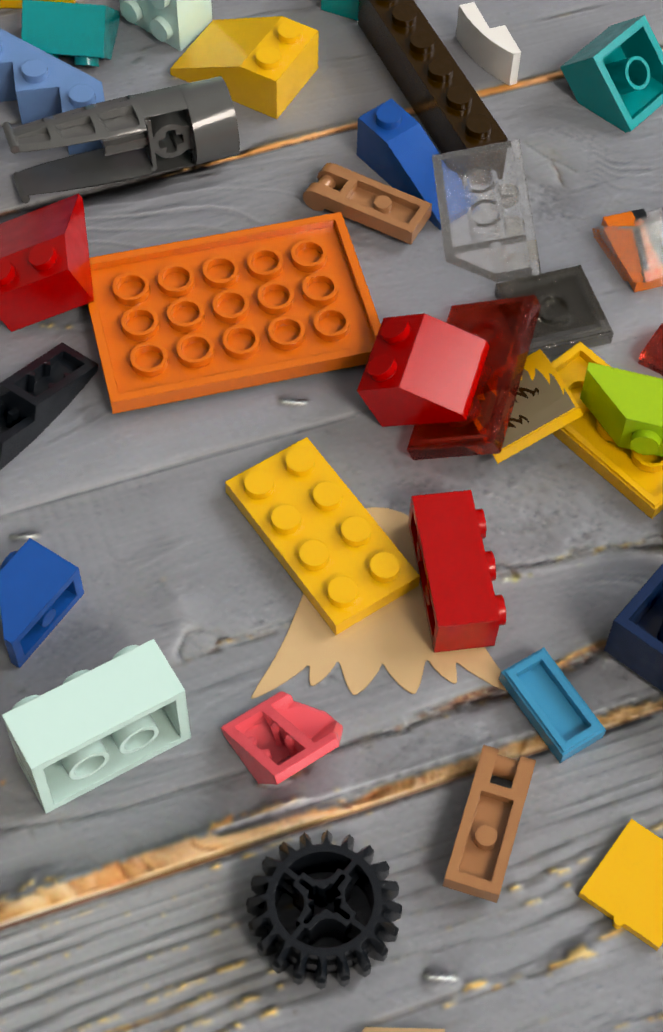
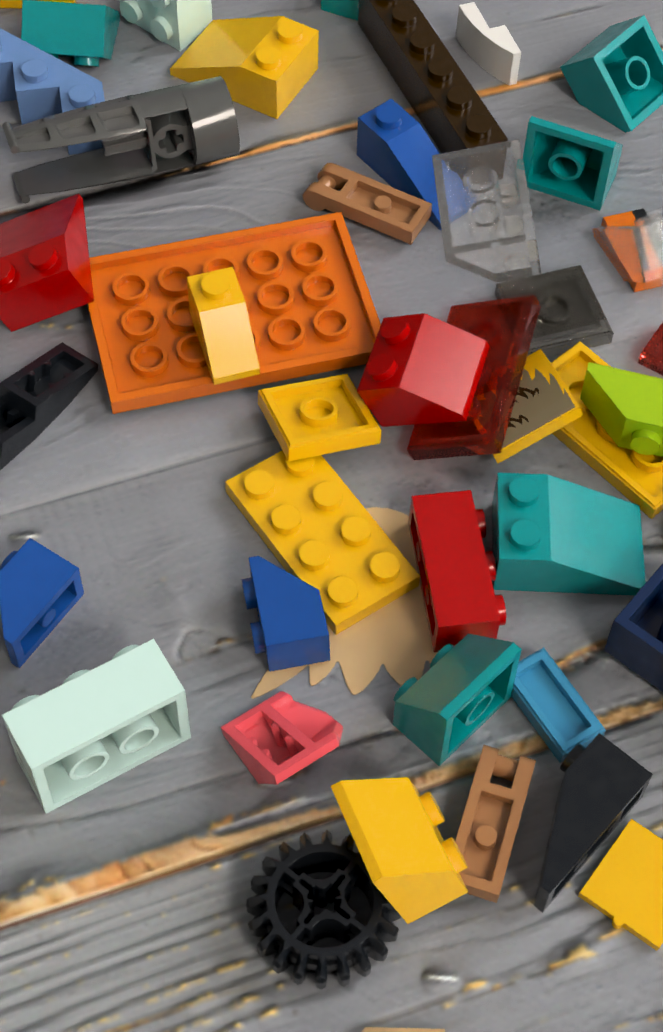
none -> yellow slope [187,267,260,385]
none -> blue slope [241,556,330,672]
none -> yellow tile [258,374,381,461]
none -> yellow slope [330,777,468,924]
none -> teal slope [393,634,522,766]
none -> teal slope [492,472,646,596]
none -> teal slope [519,116,623,211]
none -> black slope [534,733,653,913]

